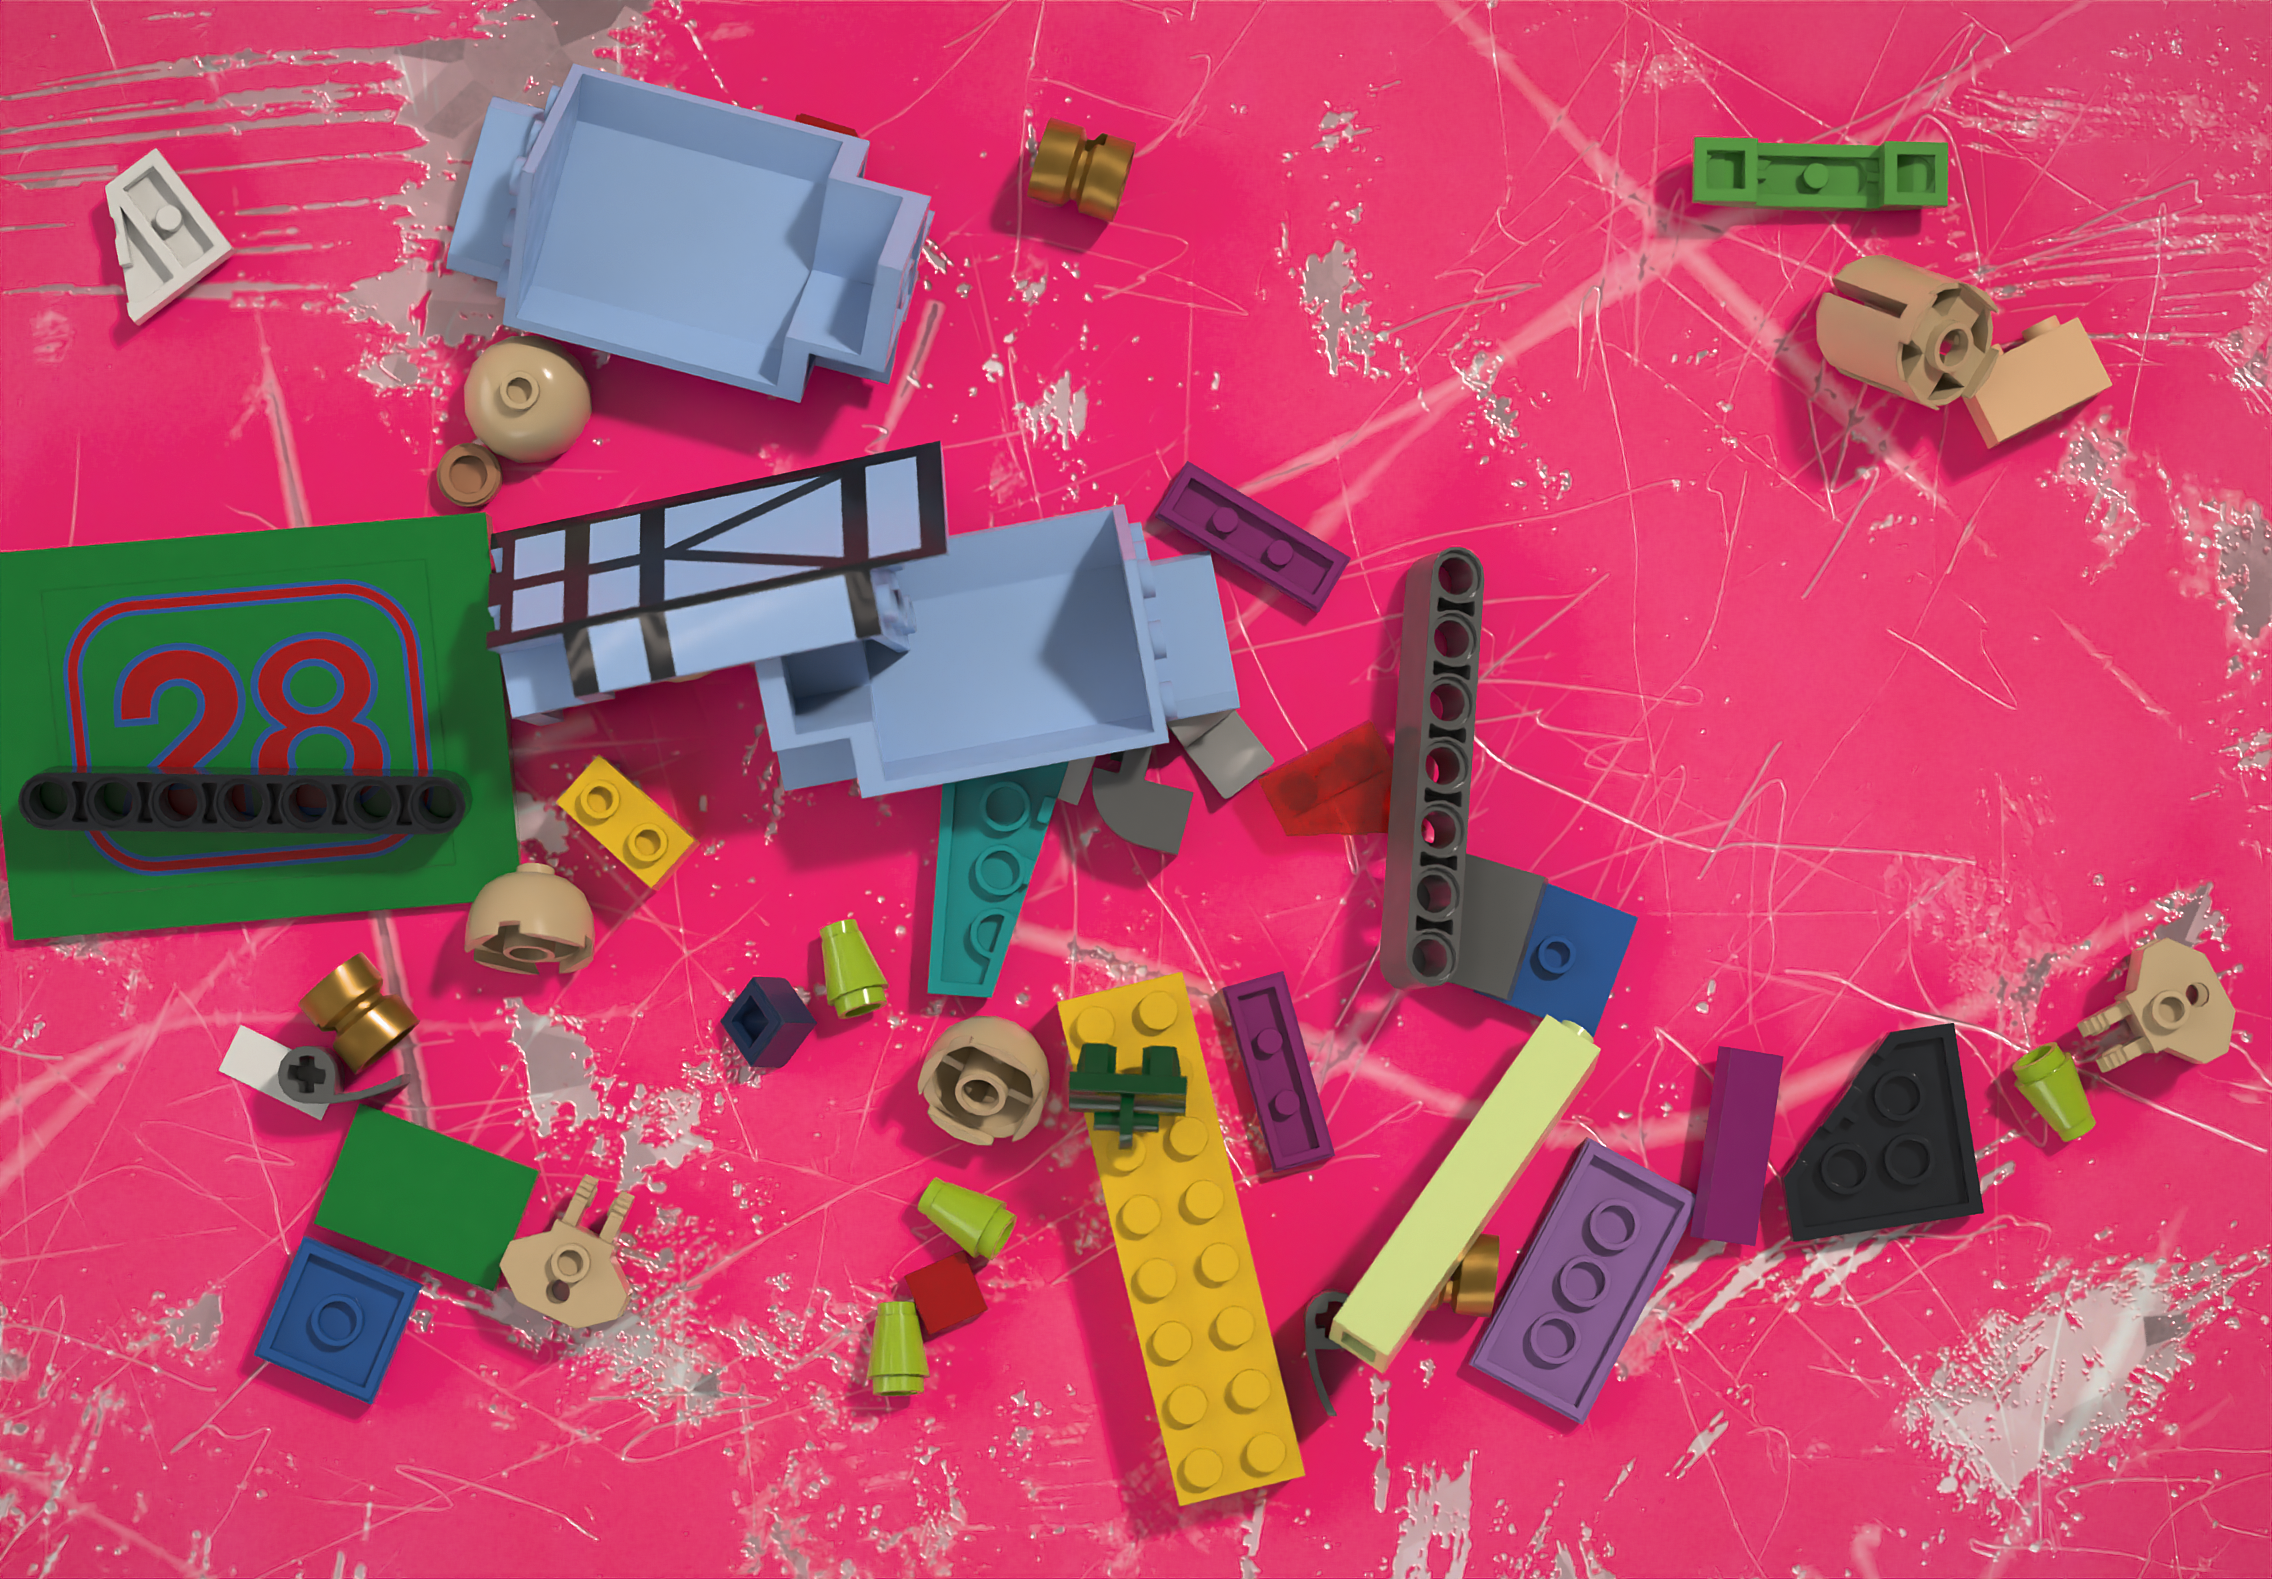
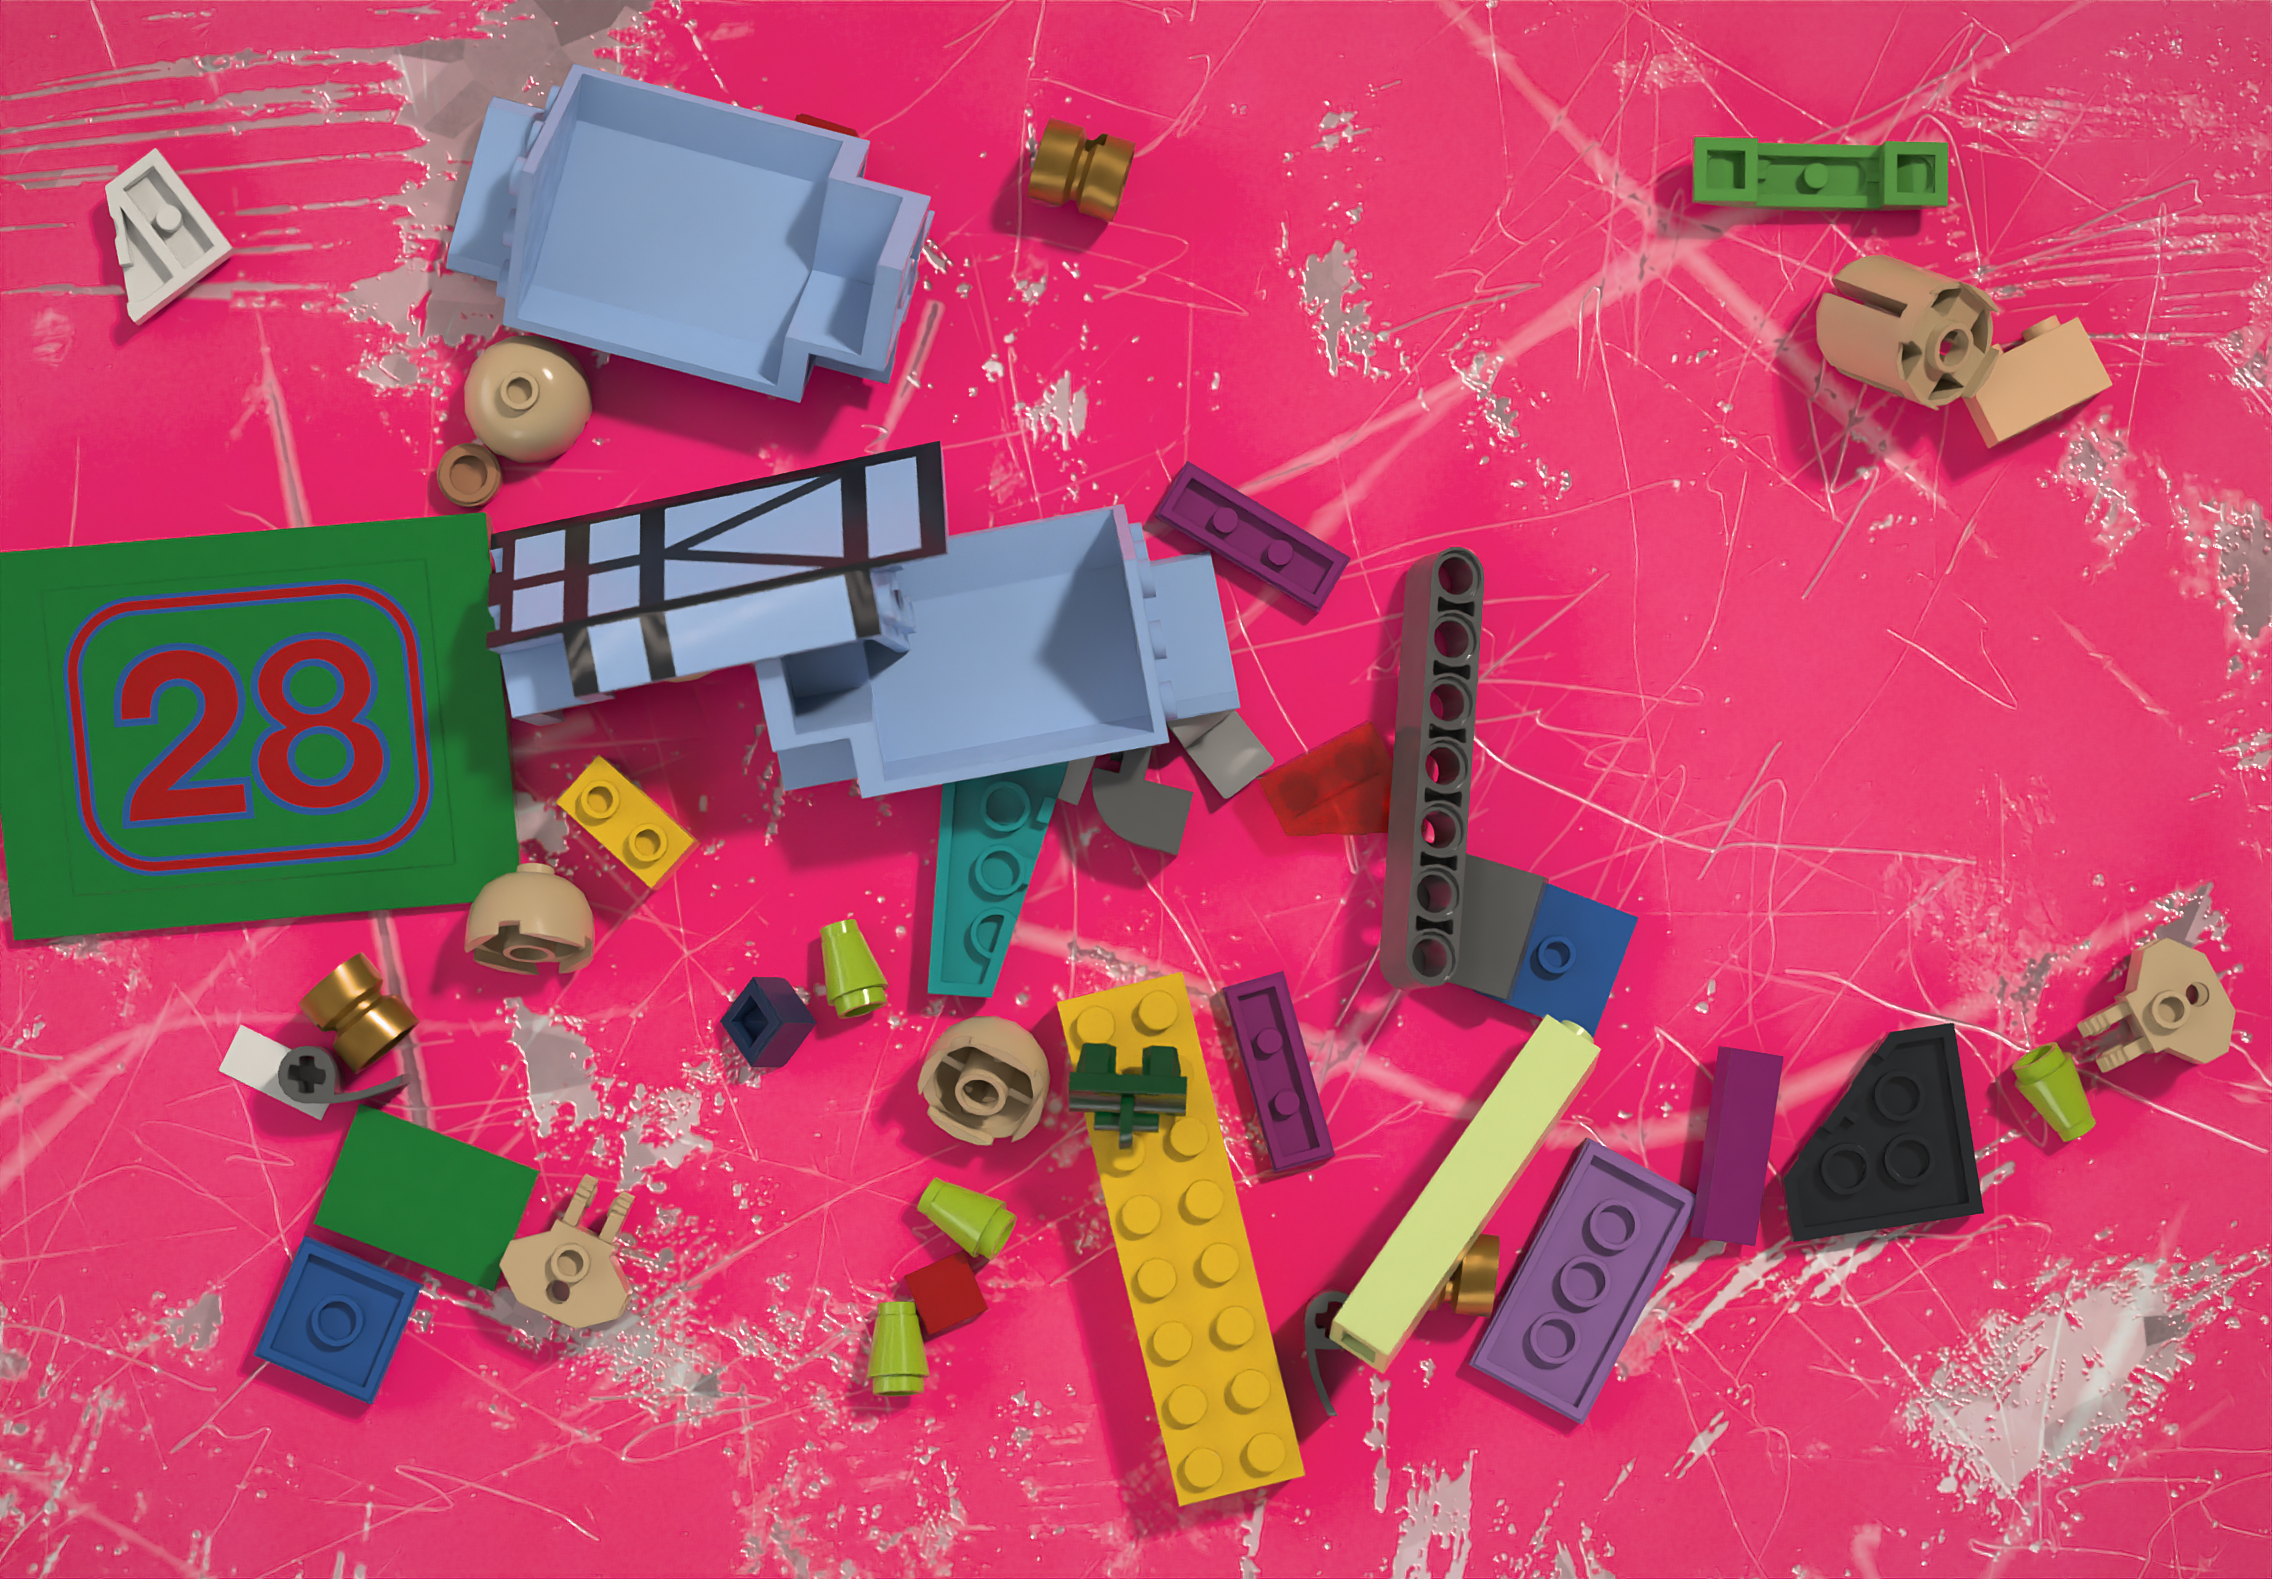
black beam [18,766,473,834] -> none

